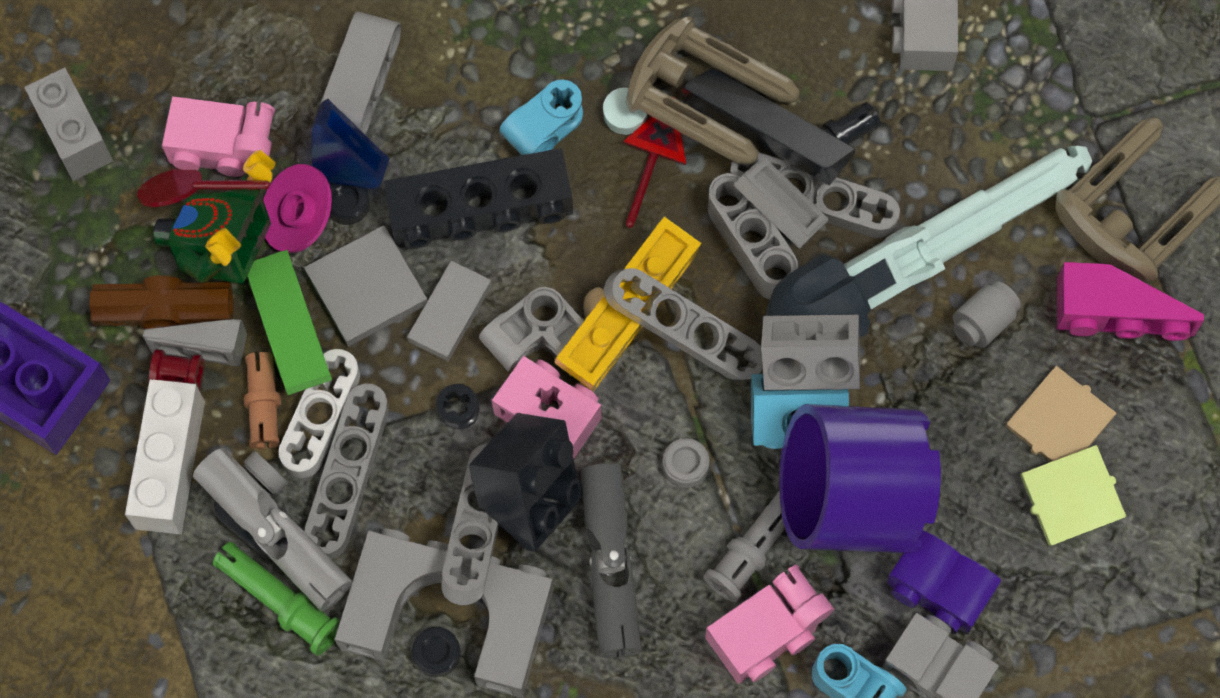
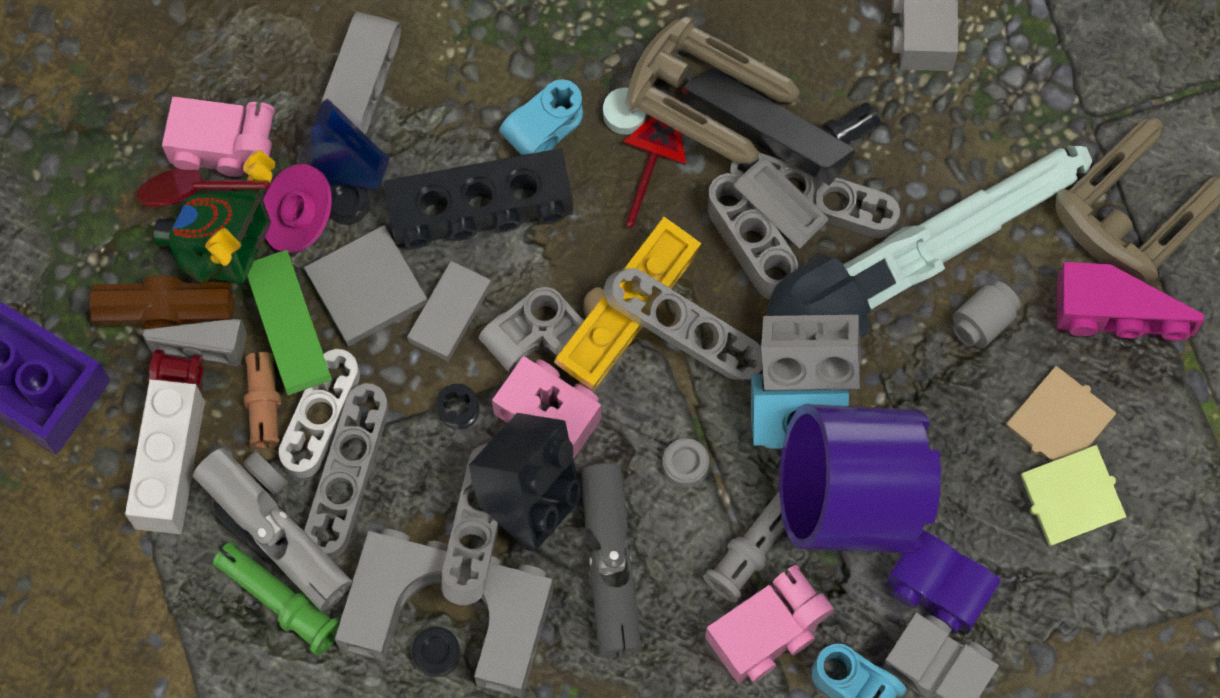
light grey brick [24,68,113,181] -> none

